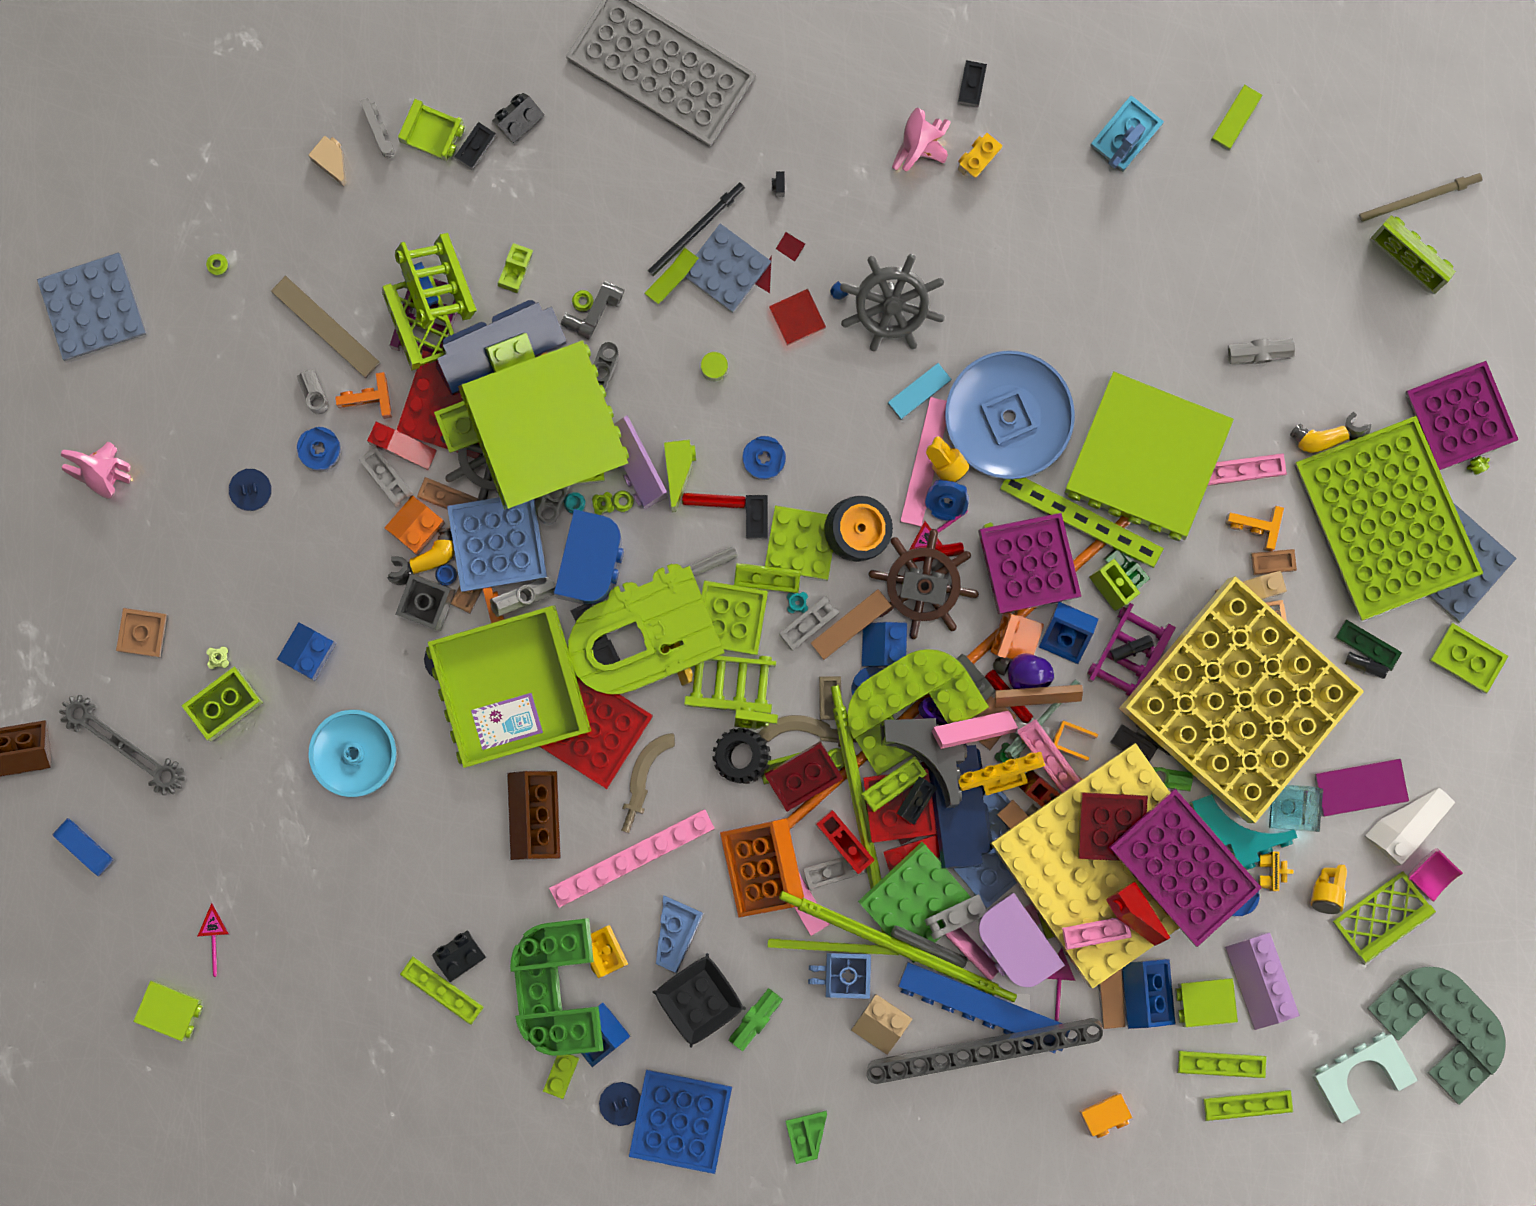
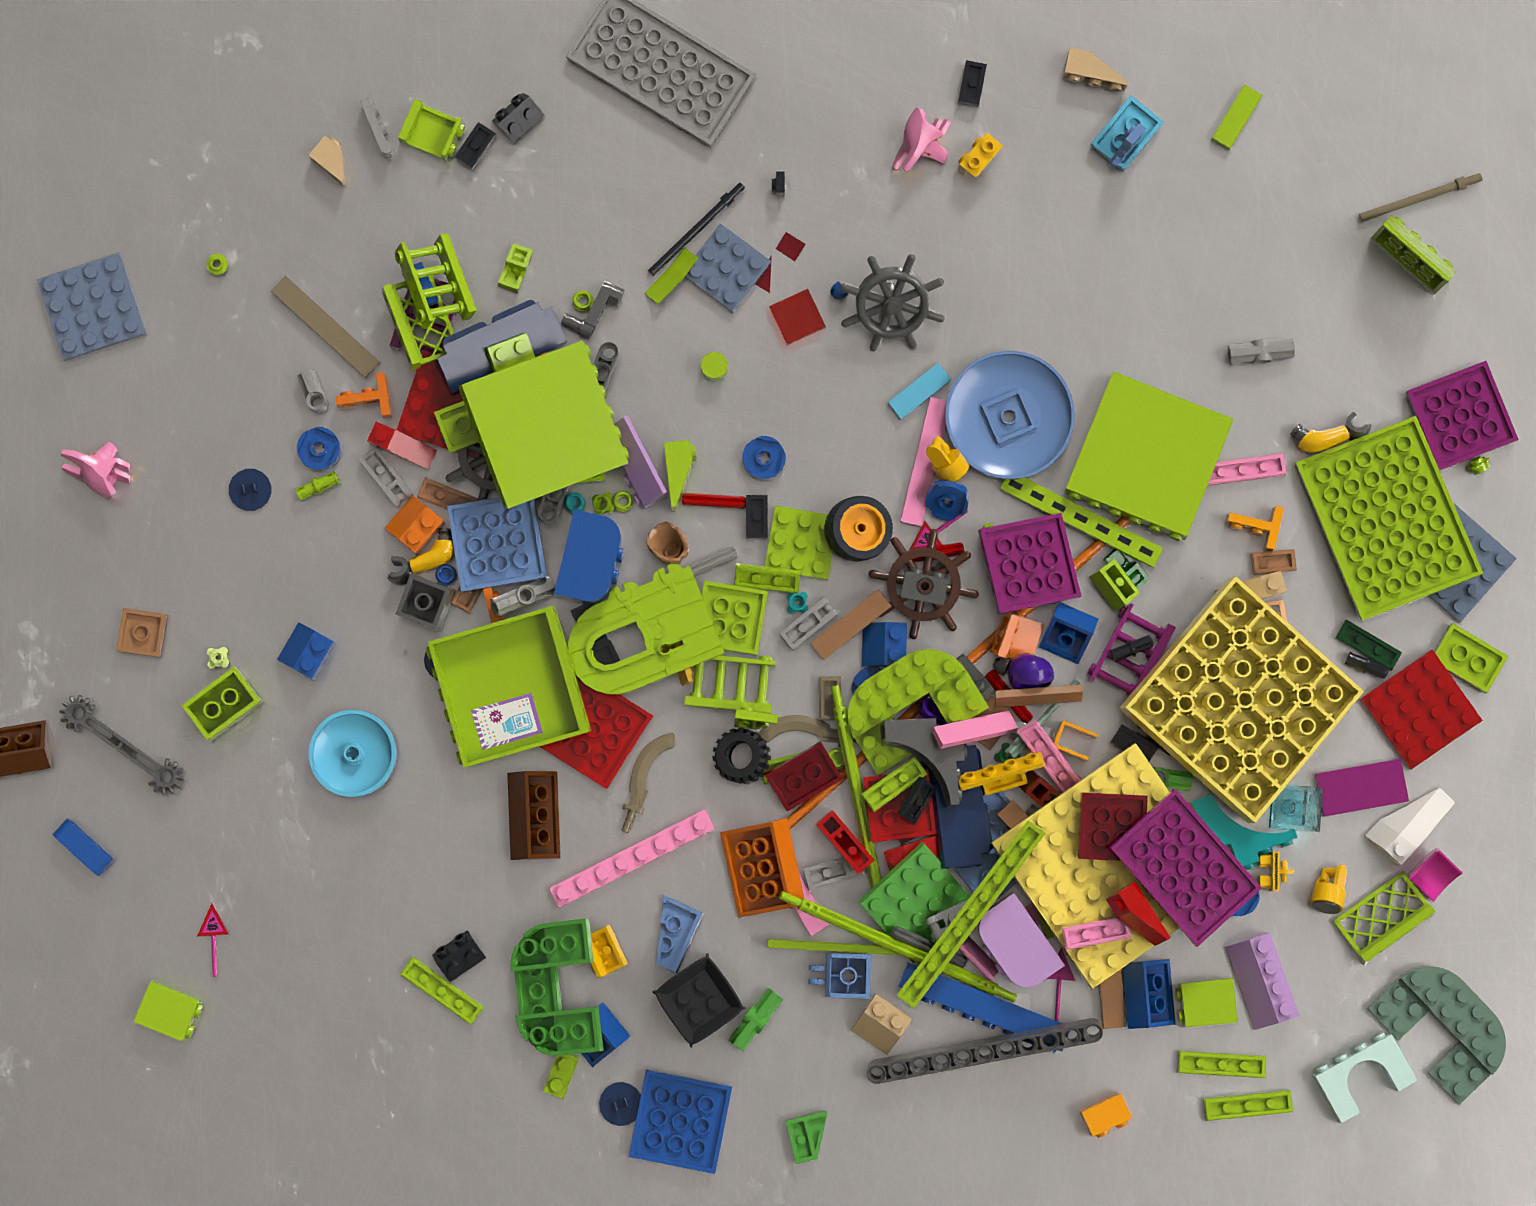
none -> lime pin [295,471,340,501]
none -> medium nougat hair [646,522,689,564]
none -> lime plate [896,819,1046,1008]
none -> tan slope [1063,47,1128,92]
none -> red plate [1360,649,1483,770]

